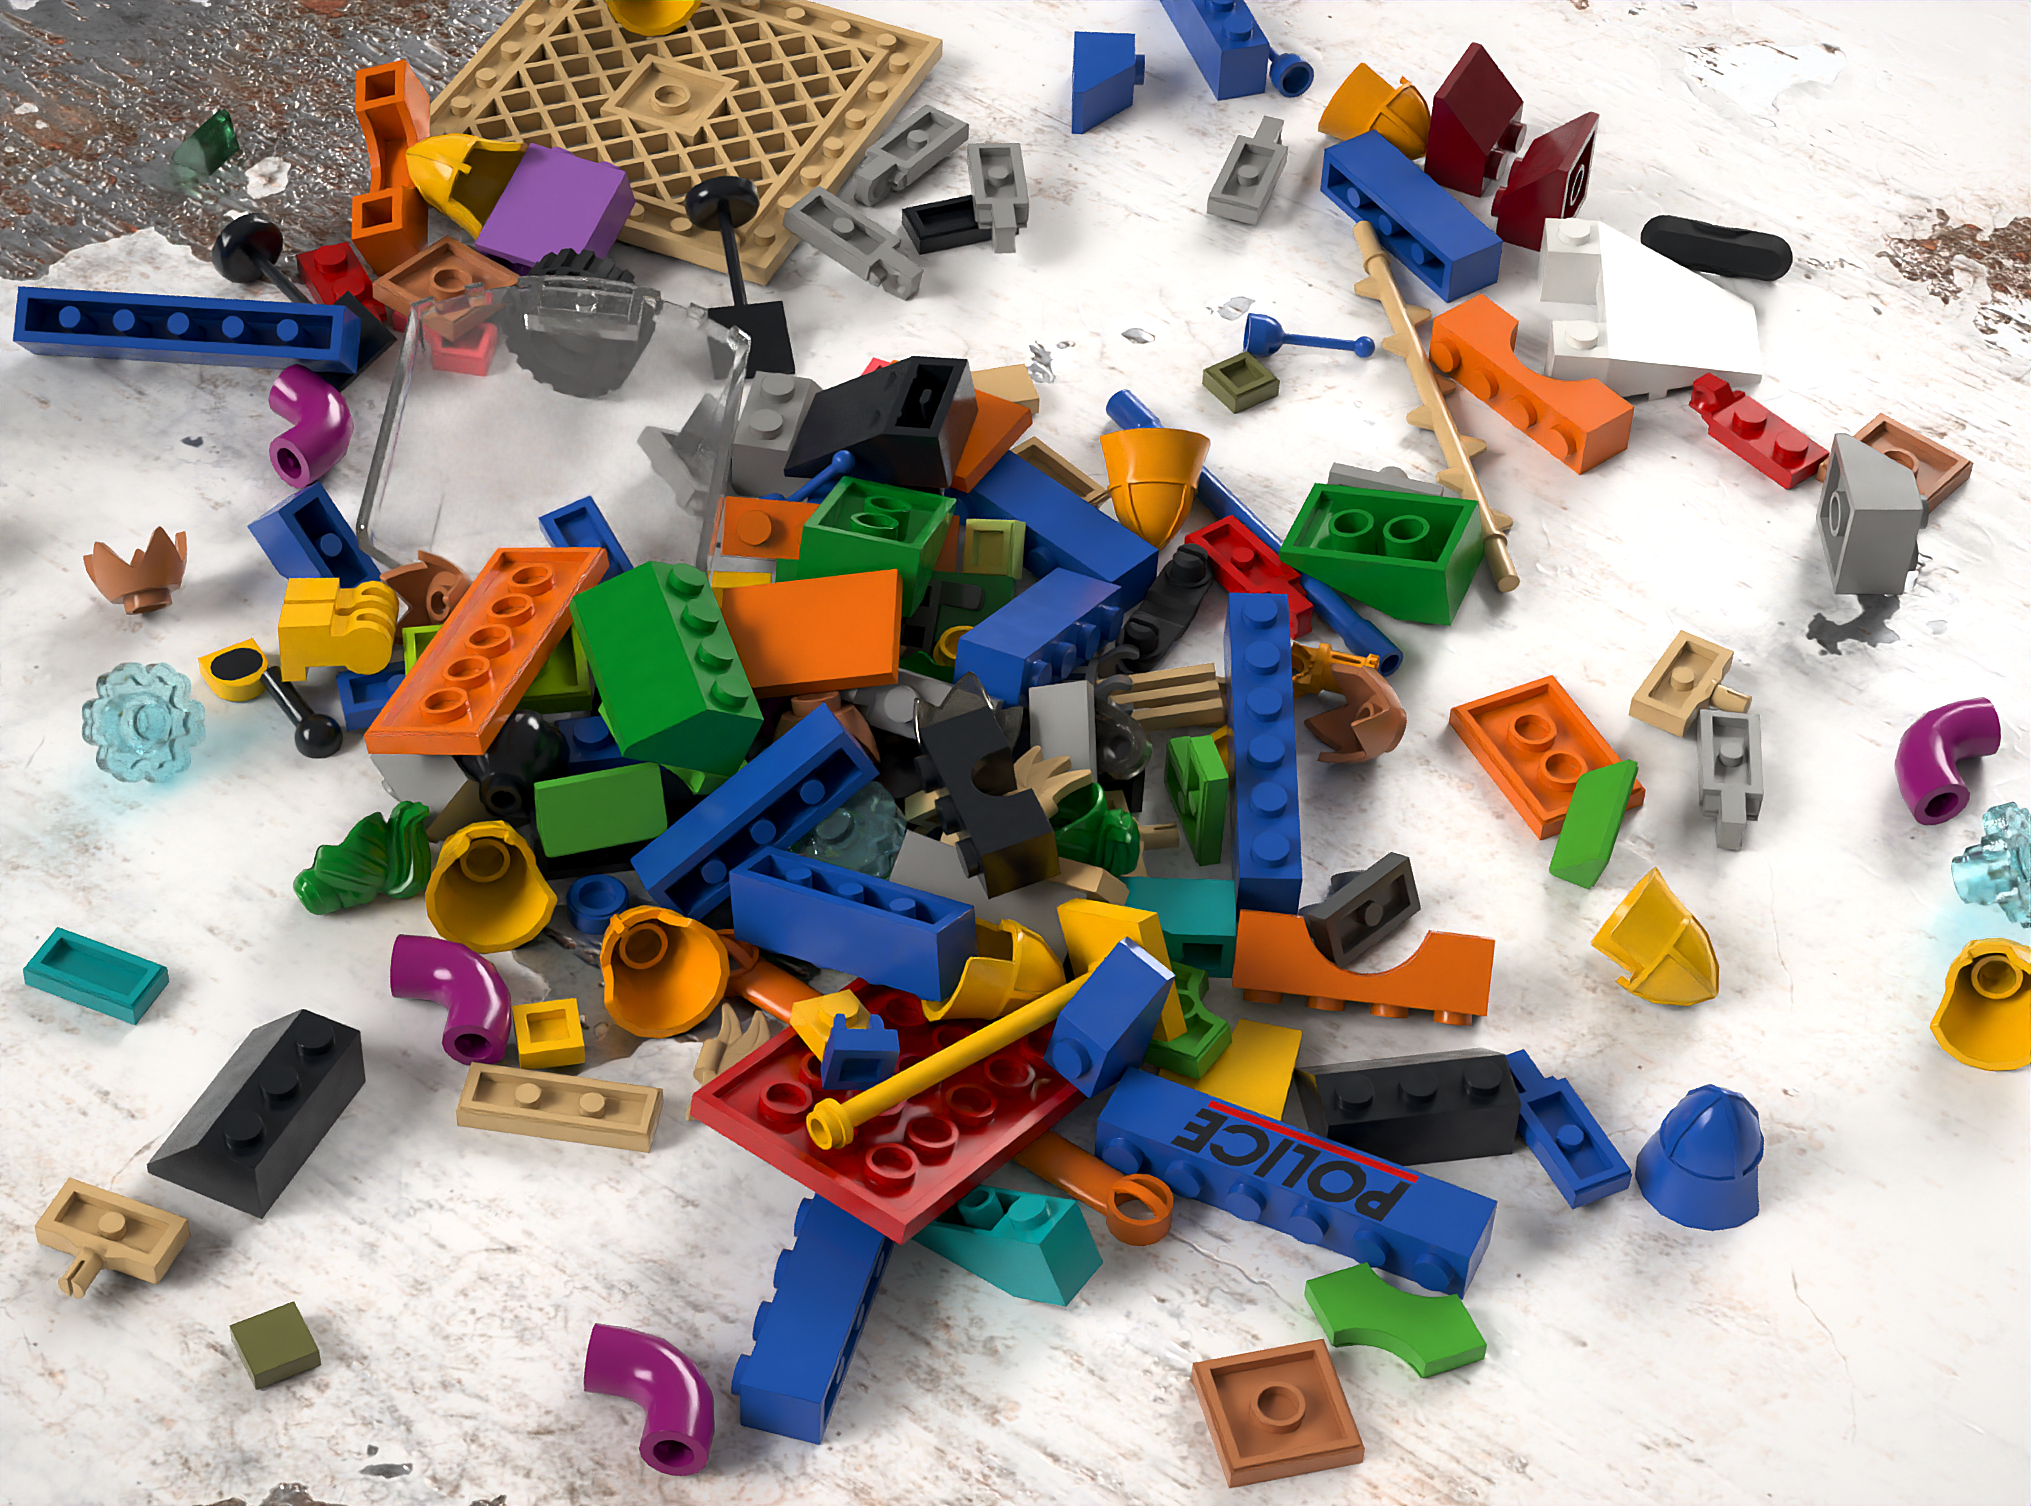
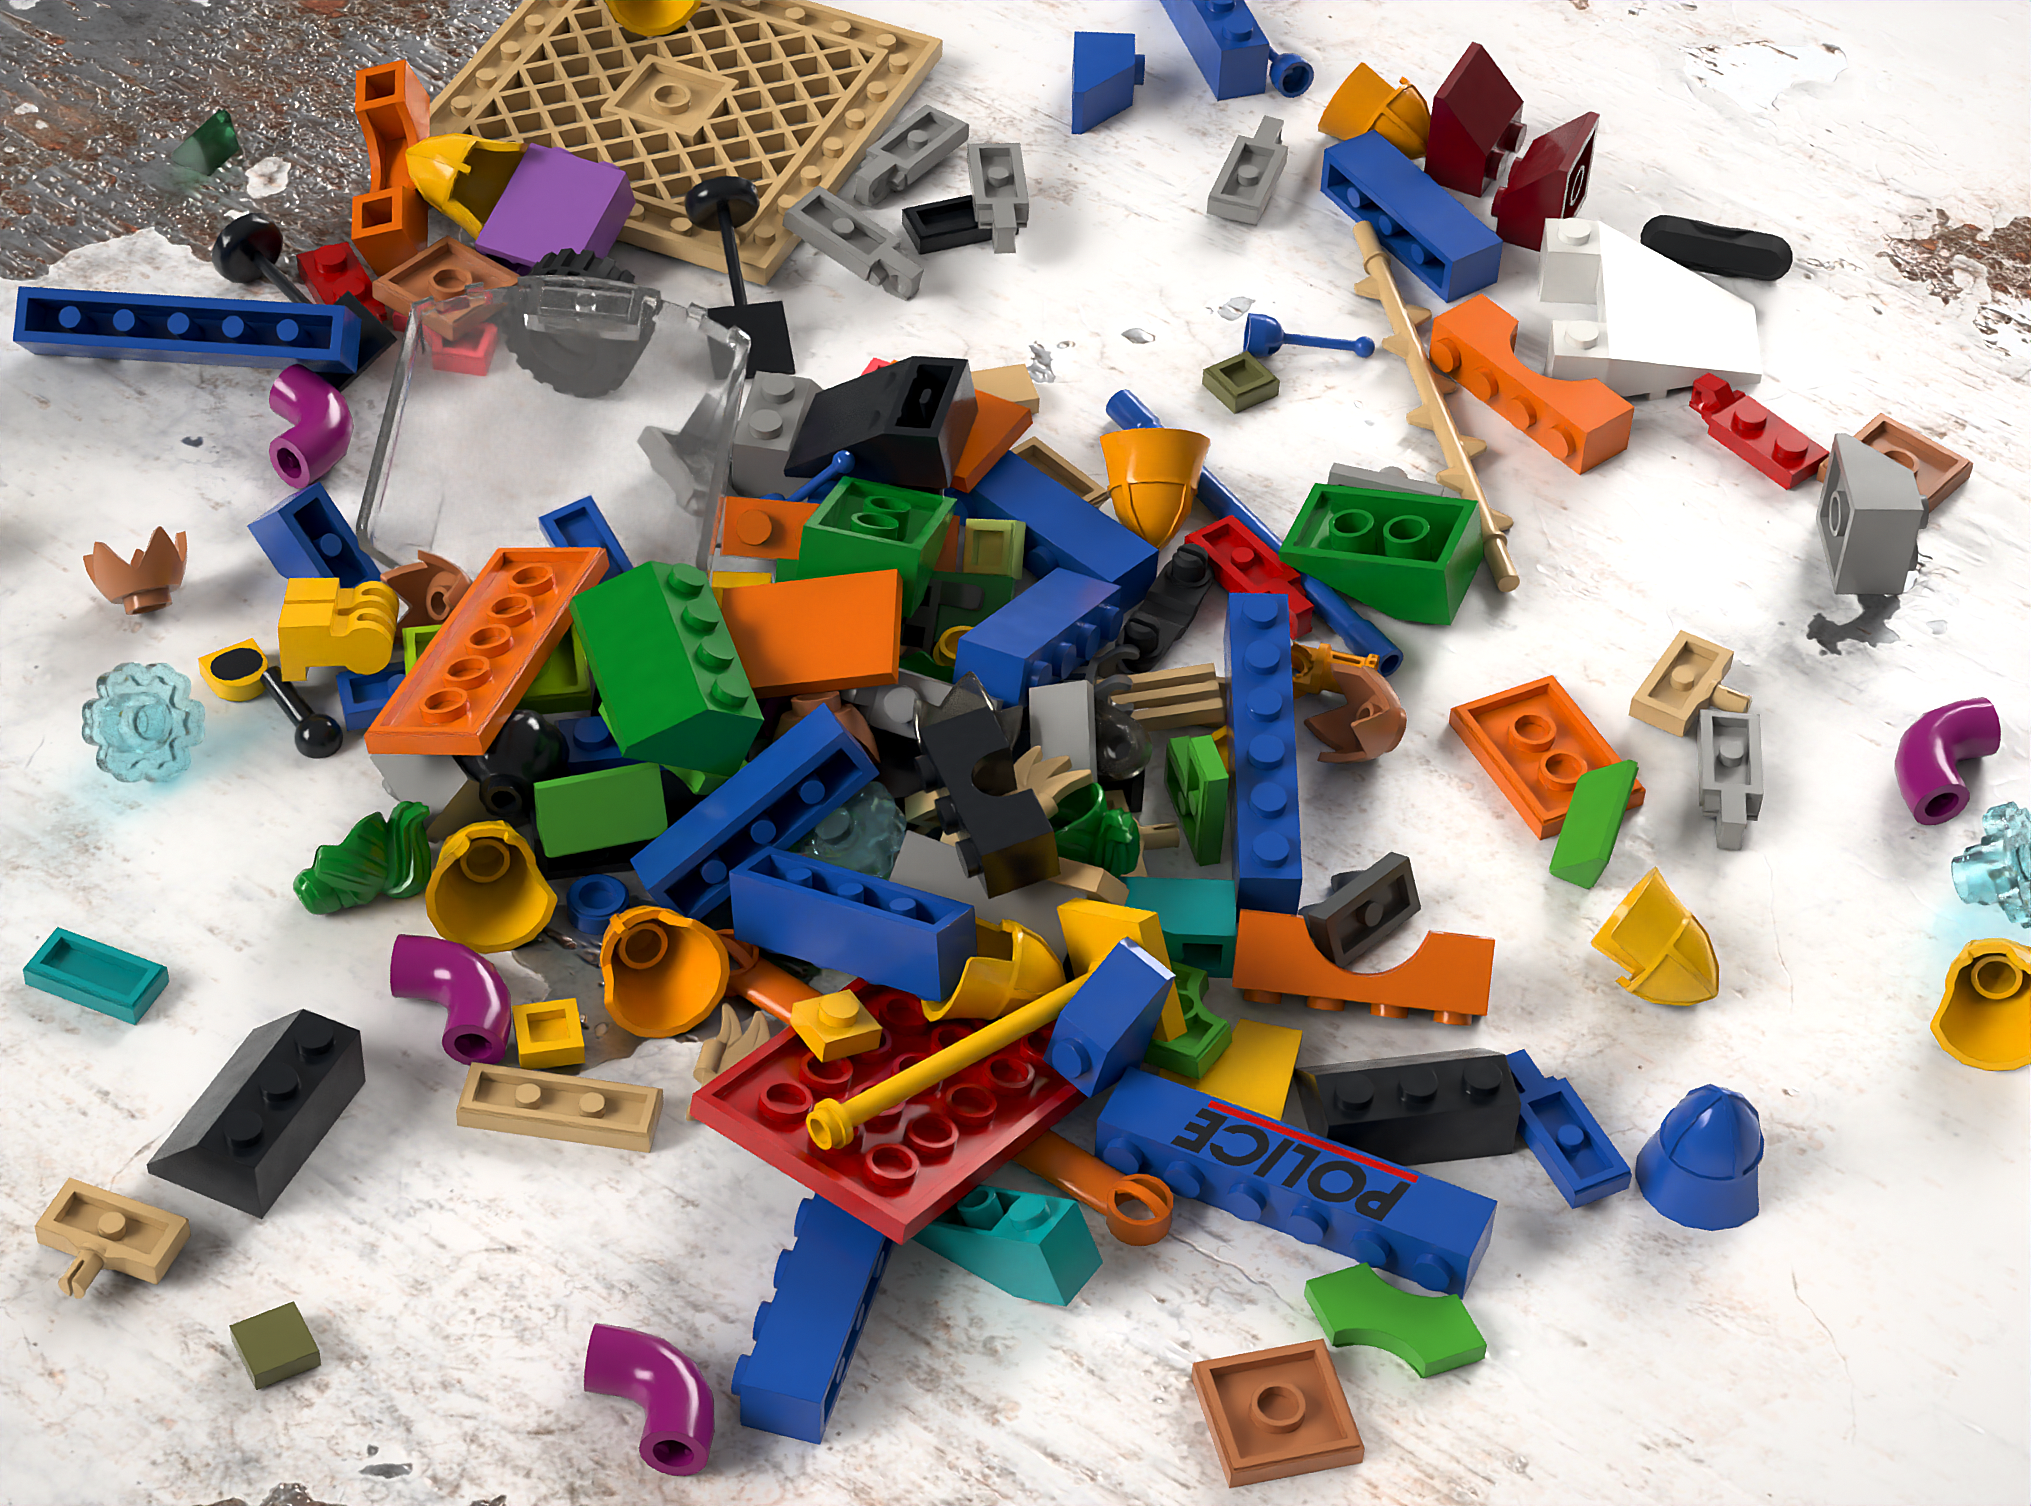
blue tile [820,1014,900,1090] -> none

